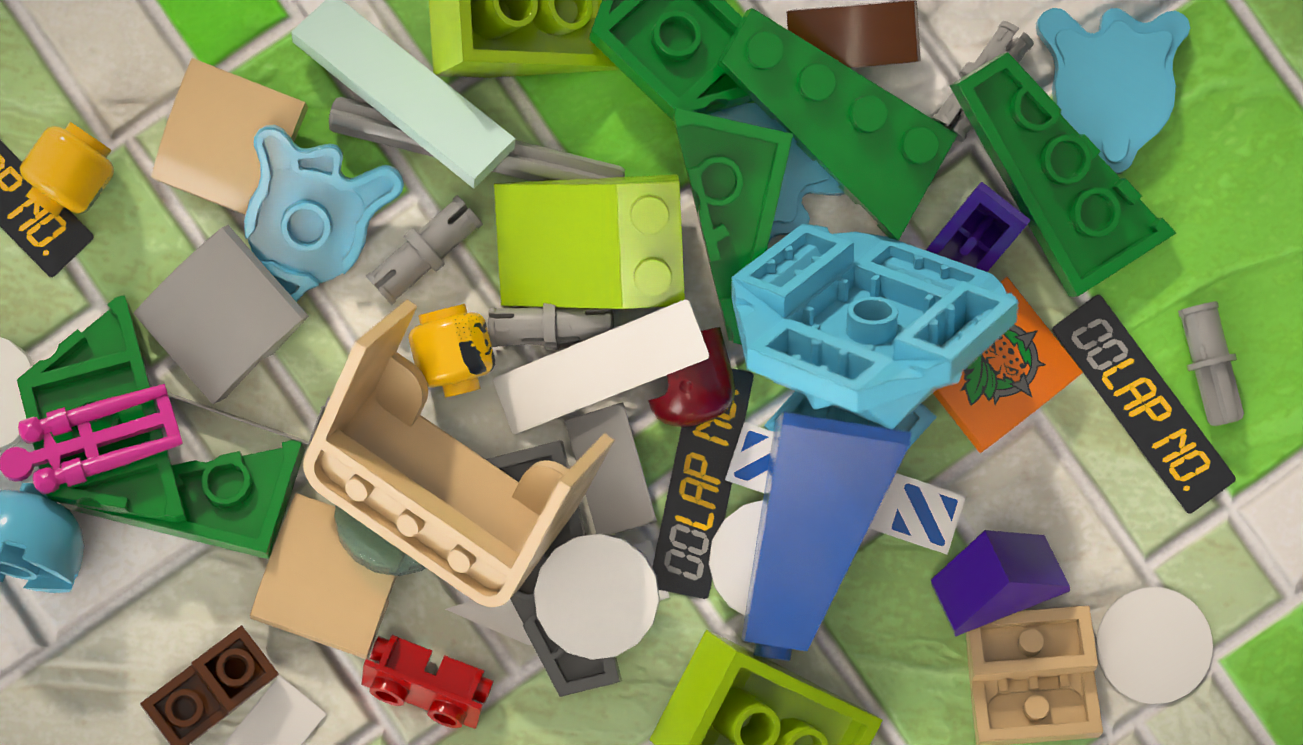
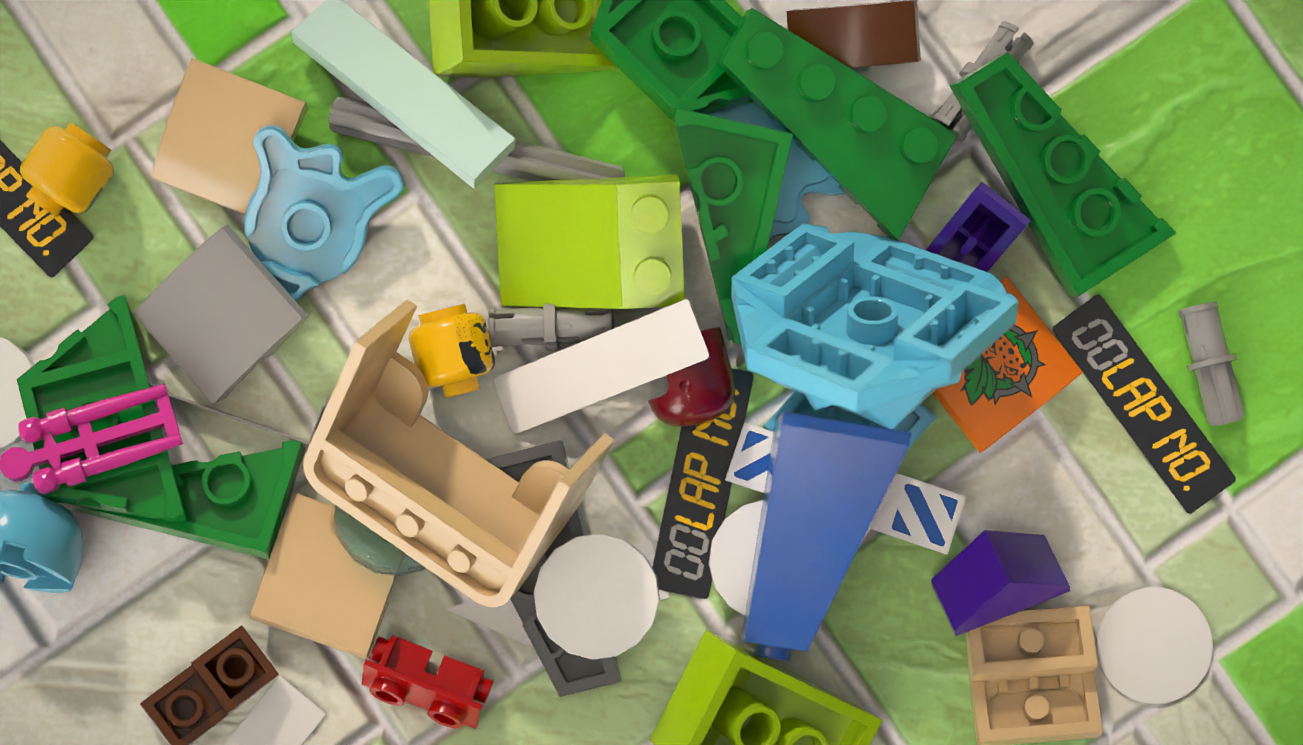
light grey pin [366,195,483,305] -> none
light grey slope [565,402,657,535] -> none
medium azure tile [1035,8,1190,174] -> none

